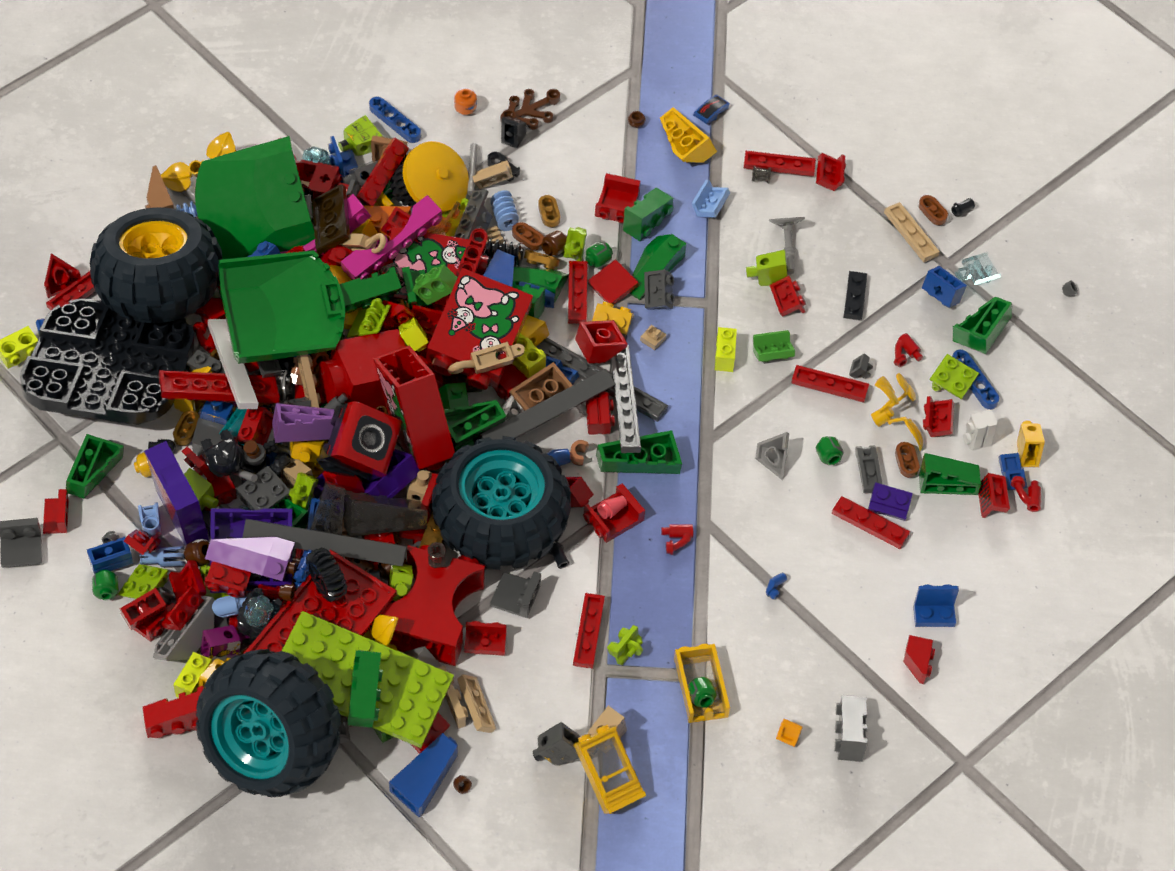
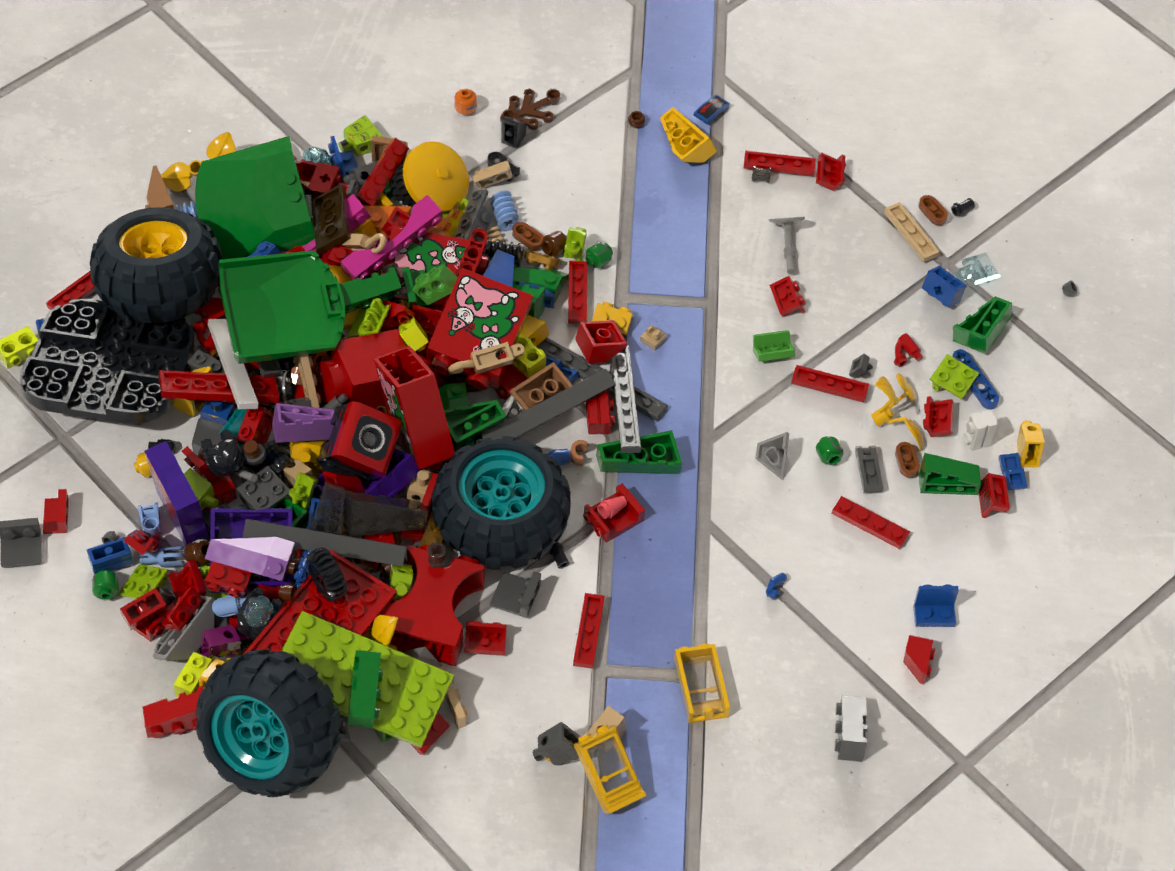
red slope [44,253,81,298] -> none
green wedge [66,434,124,499] -> none
pearl gold plate [173,410,200,446] -> none
blue beam [369,96,421,143] -> none
blue slope [389,733,458,817] -> none
reddish brown hinge [453,775,472,794] -> none
tan plate [457,674,496,733] -> none
light grey bar [467,143,477,196] -> none
pearl gold plate [538,195,560,227] -> none
red slope [566,477,594,508] -> none
red tile [587,259,639,305] -> none
red panel [595,173,641,223] -> none
lime hips [607,625,643,665] -> none
green wedge [623,187,674,241] -> none
green wedge [629,234,686,300] -> none
dark grey bracket [644,269,675,309] -> none
red plant [661,524,693,555] -> none
green head [688,677,717,708] -> none
light blue bracket [692,180,730,218] -> none
neon yellow brick [714,327,737,372] -> none
lime torso [746,250,787,286] -> none
light orange tile [776,719,803,747] -> none
black plate [843,271,867,321] -> none
dark purple plate [868,482,913,521] -> none
red plant [1011,476,1041,512] -> none

